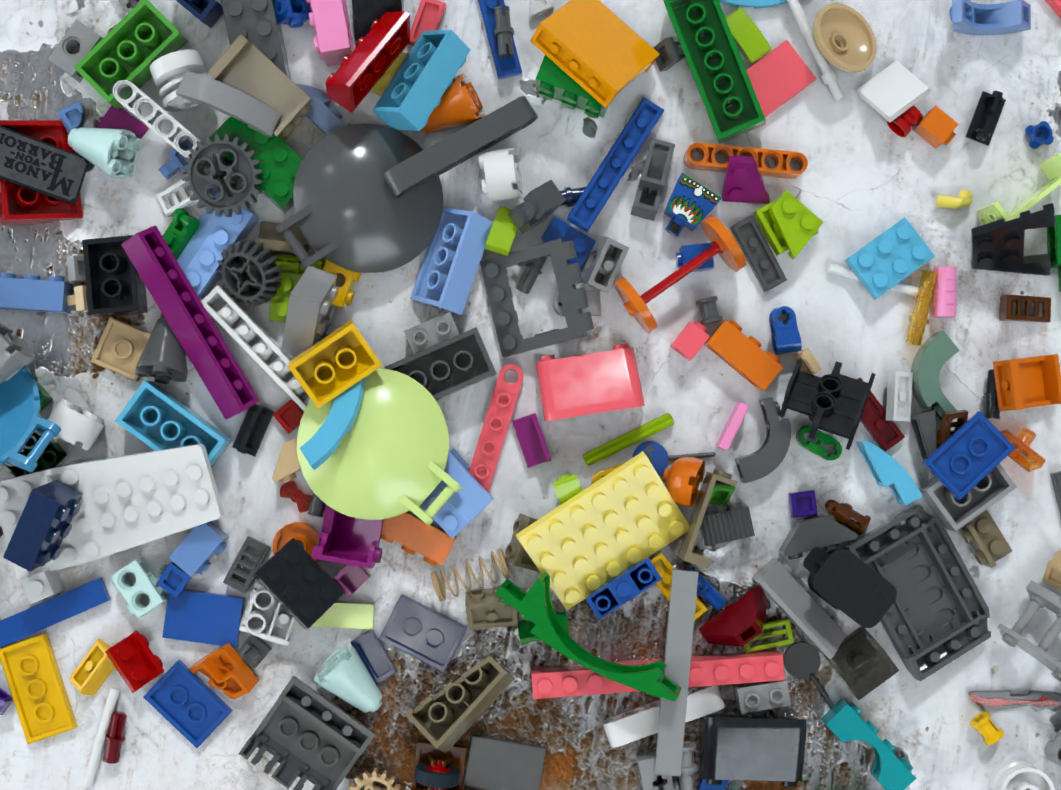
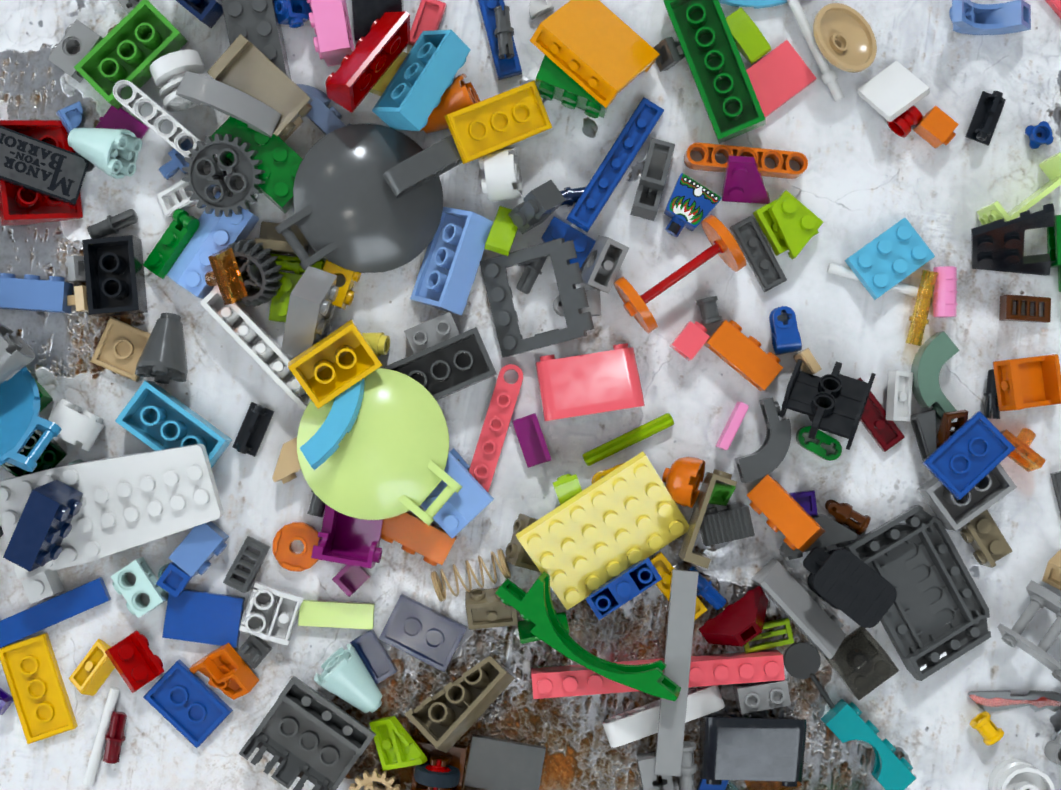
magenta brick [121,225,259,420] -> none
black brick [253,538,345,629] -> none
red tile [273,399,304,434] -> none
clear red piece [280,480,312,513] -> none
blue piece [632,441,716,476] -> none
blue brick [676,243,714,272] -> none
medium azure slope [856,440,923,505] -> none
light yellow arm [936,190,973,209] -> none
none -> dark grey axle [87,209,138,239]
none -> clear orange tile [205,248,247,305]
none -> light yellow cone [362,332,390,357]
none -> lime wing [369,716,428,771]
none -> yellow tile [444,81,552,164]
none -> orange brick [746,474,825,552]

